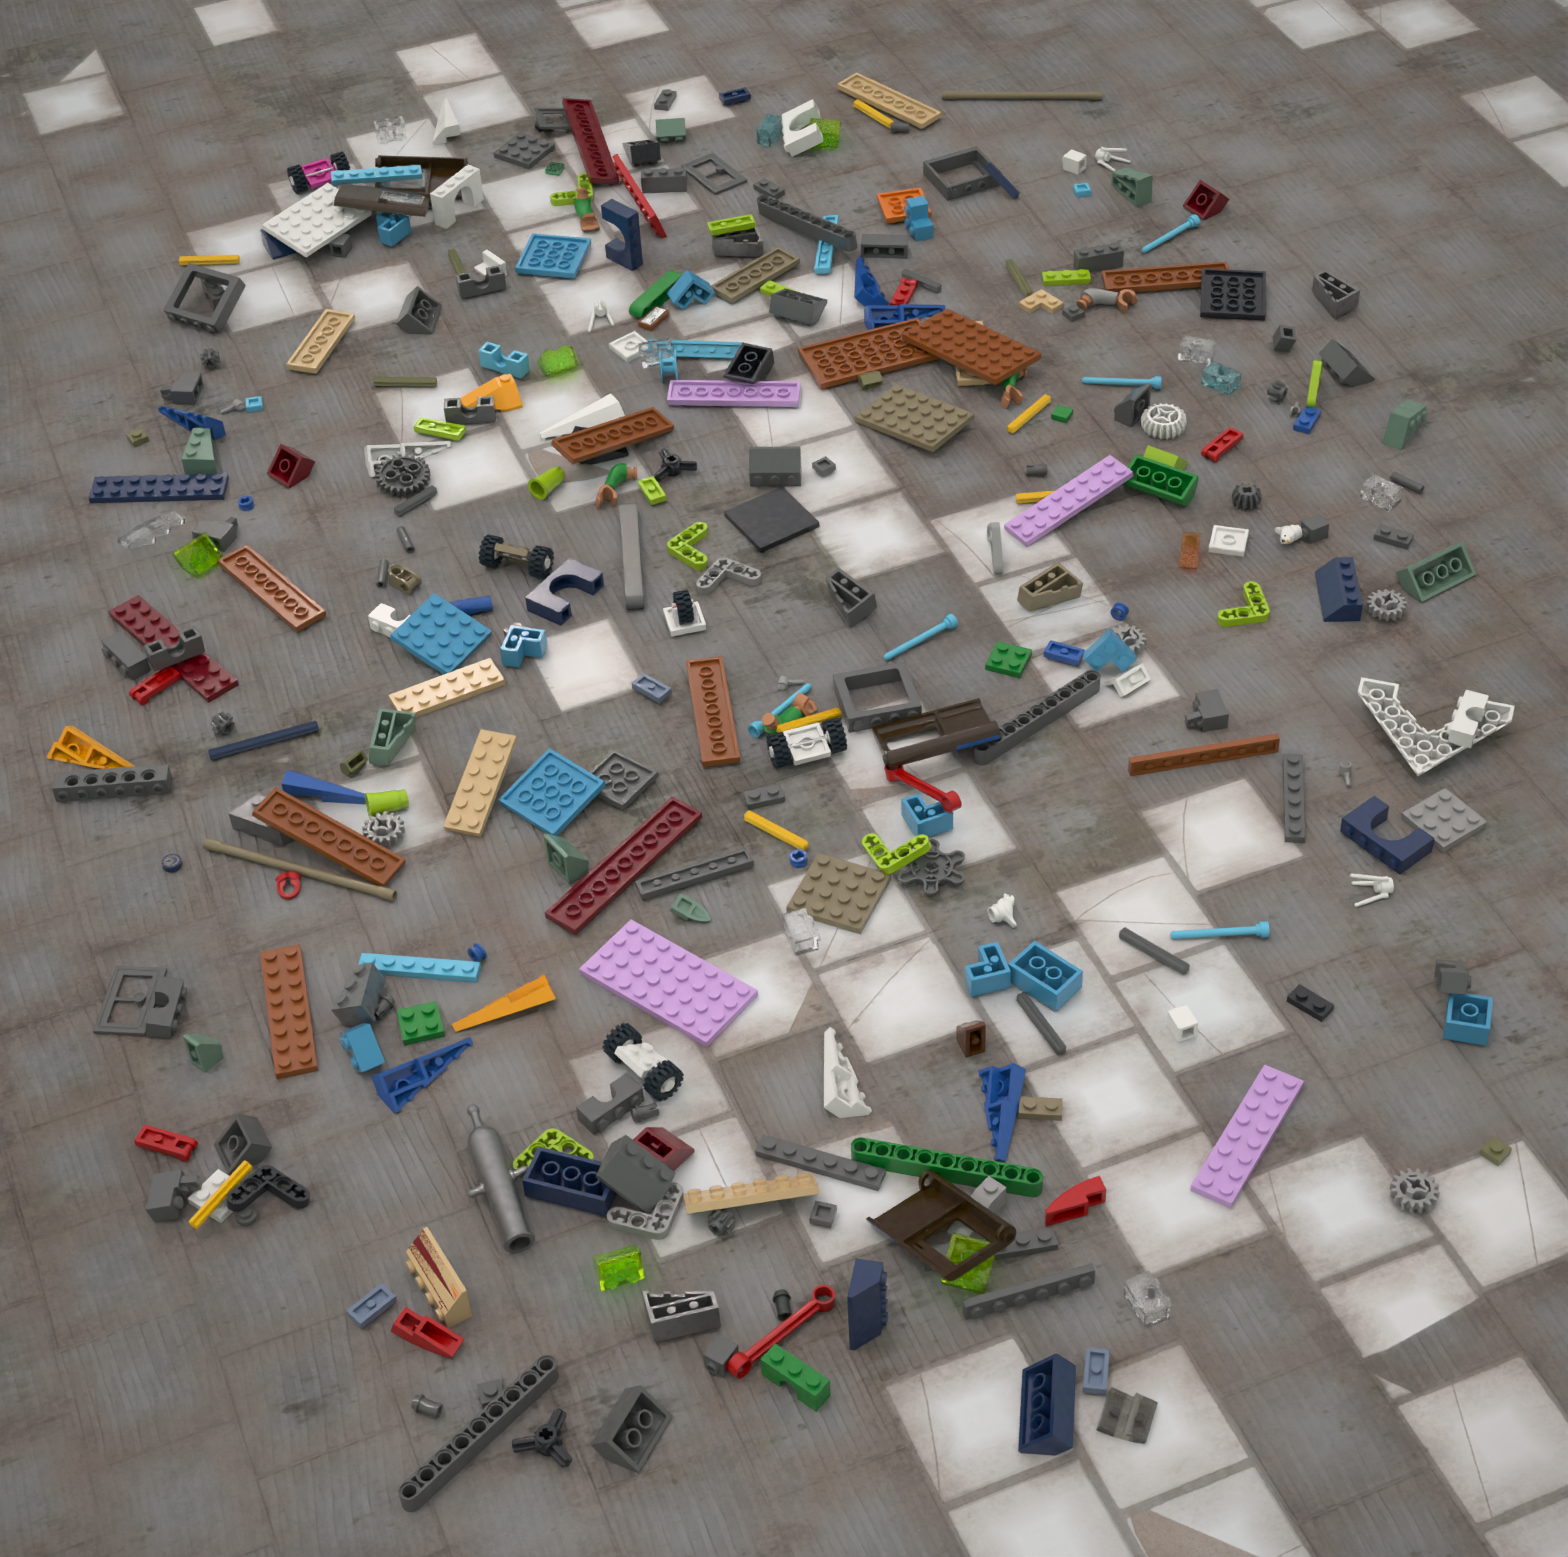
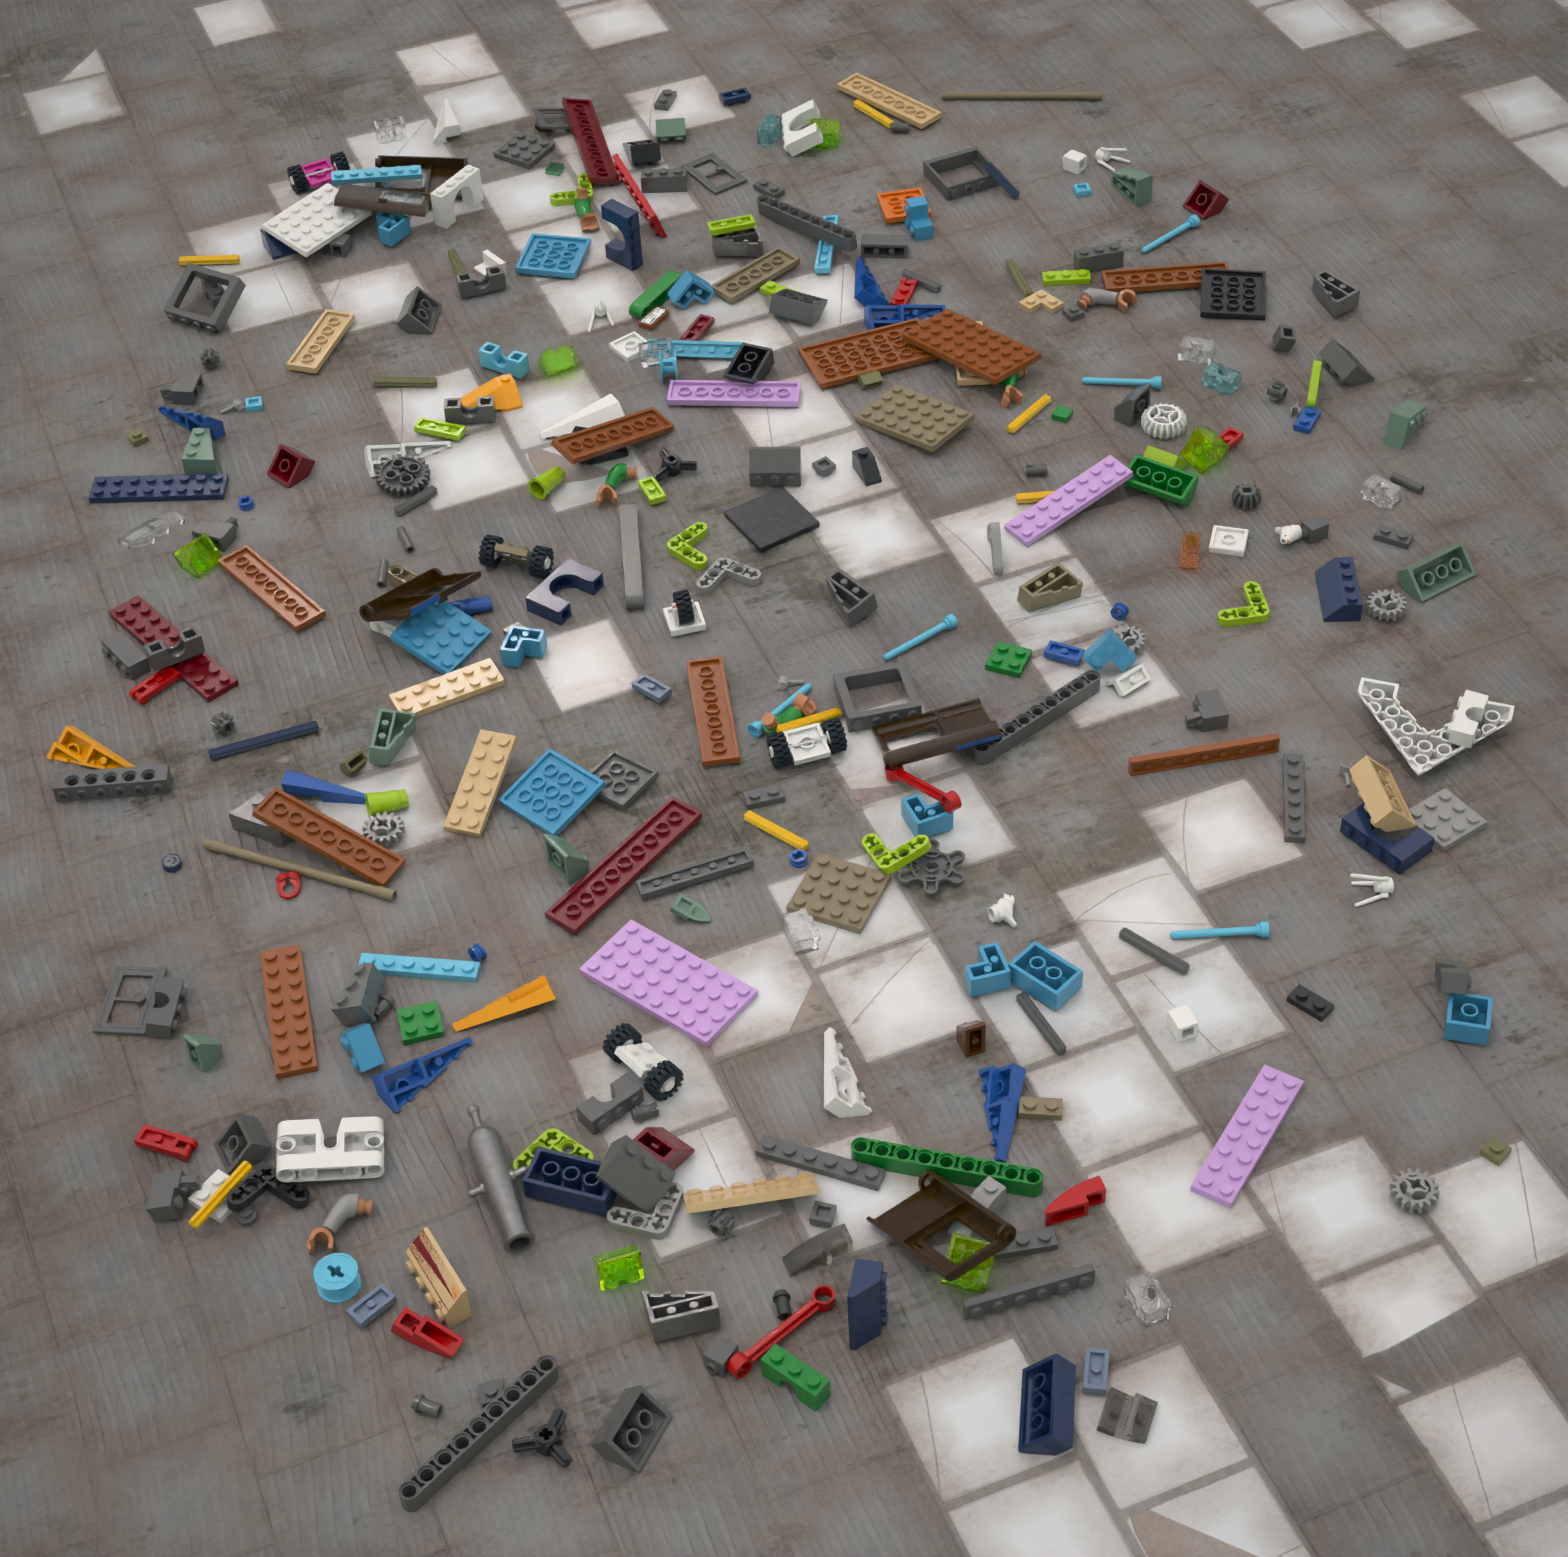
none -> white connector [276,1116,384,1182]
none -> piece [307,1193,373,1255]
none -> medium azure piece [313,1253,362,1303]
none -> dark brown piece [359,568,481,622]
none -> dark red plate [680,314,715,341]
none -> clear smoke slope [782,1223,853,1278]
none -> black slope [852,447,882,486]
none -> clear neon green slope [1180,426,1230,474]
none -> tan slope [1349,755,1416,832]

